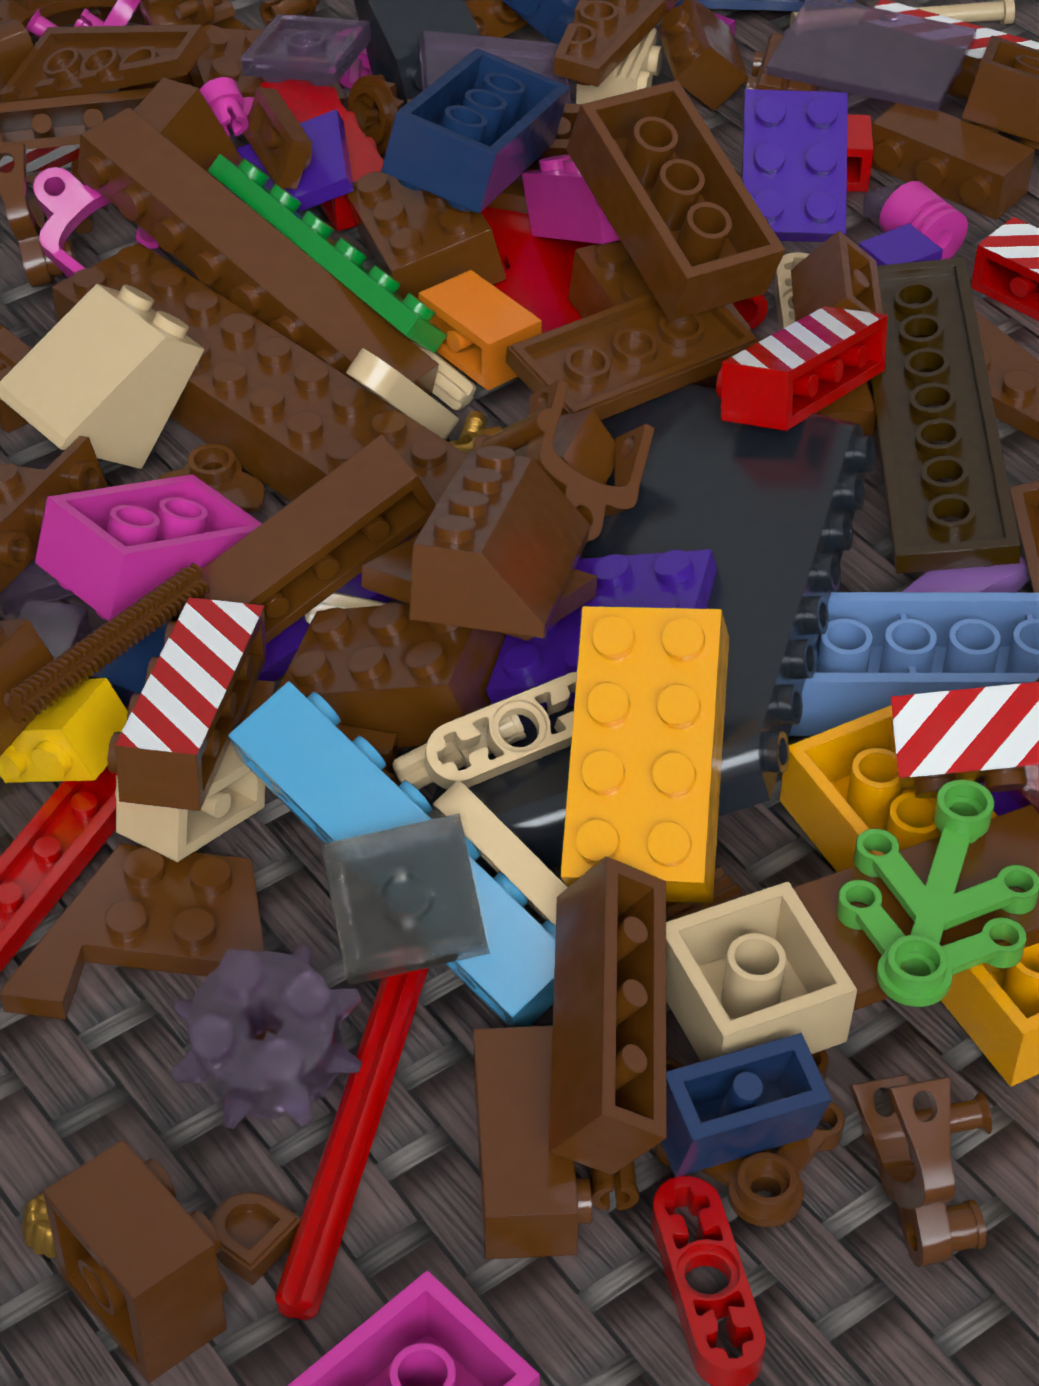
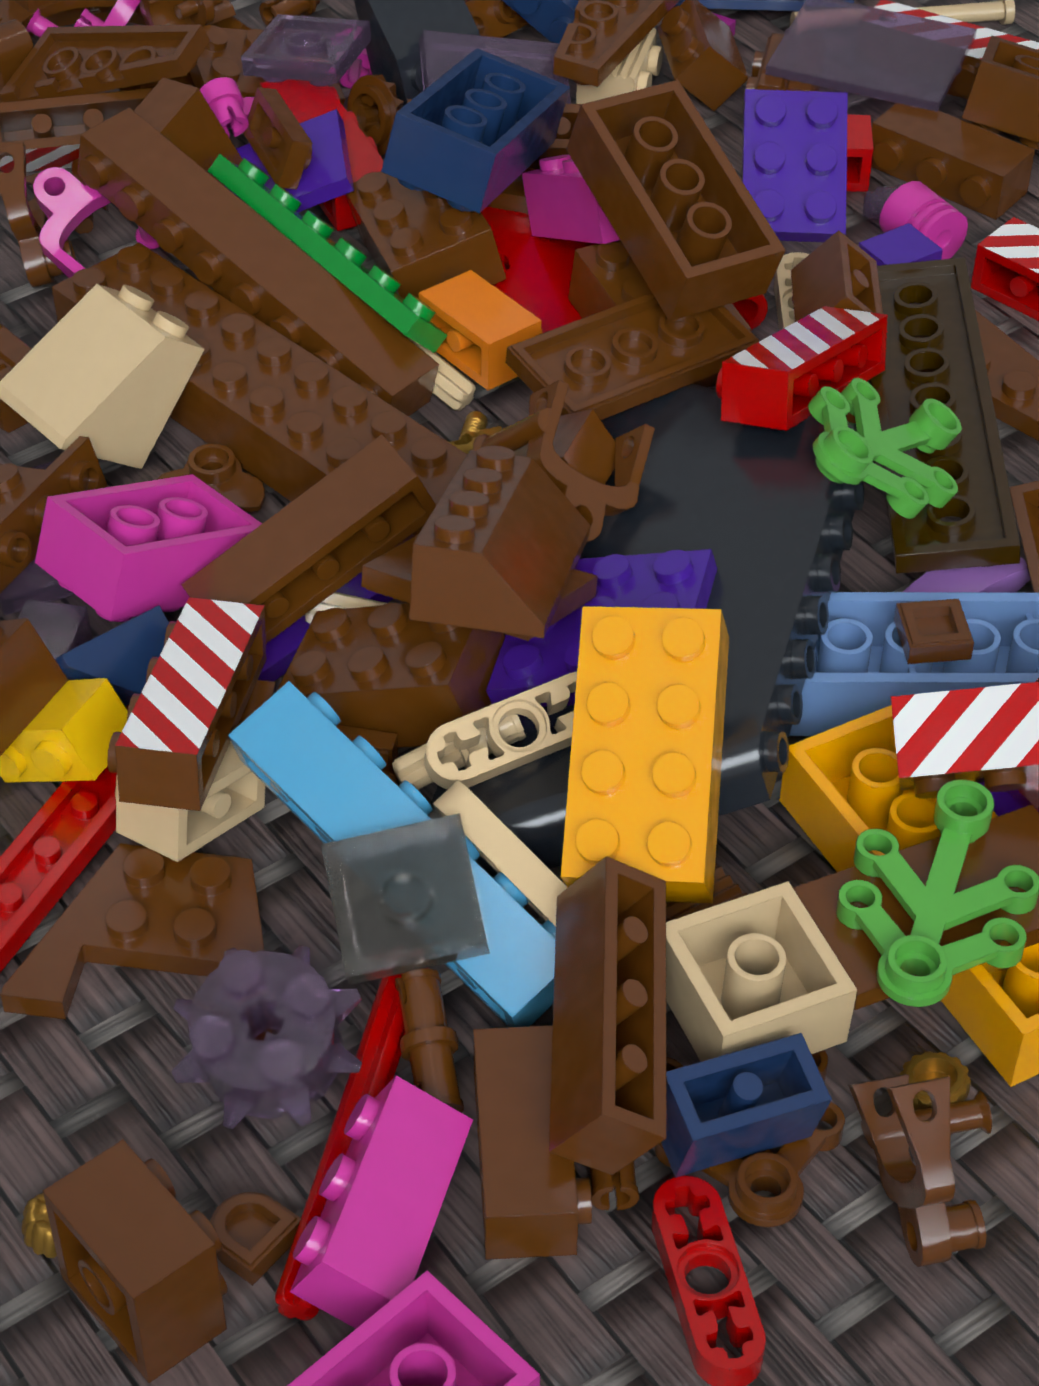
reddish brown axle [3,563,210,725] -> none
tan beam [346,348,460,440] -> none
none -> dark pink brick [290,1076,473,1329]
none -> reddish brown pin [395,968,464,1113]
none -> bright green plant [808,378,962,519]
none -> reddish brown tile [894,599,974,664]
none -> pearl gold piece [900,1051,971,1110]

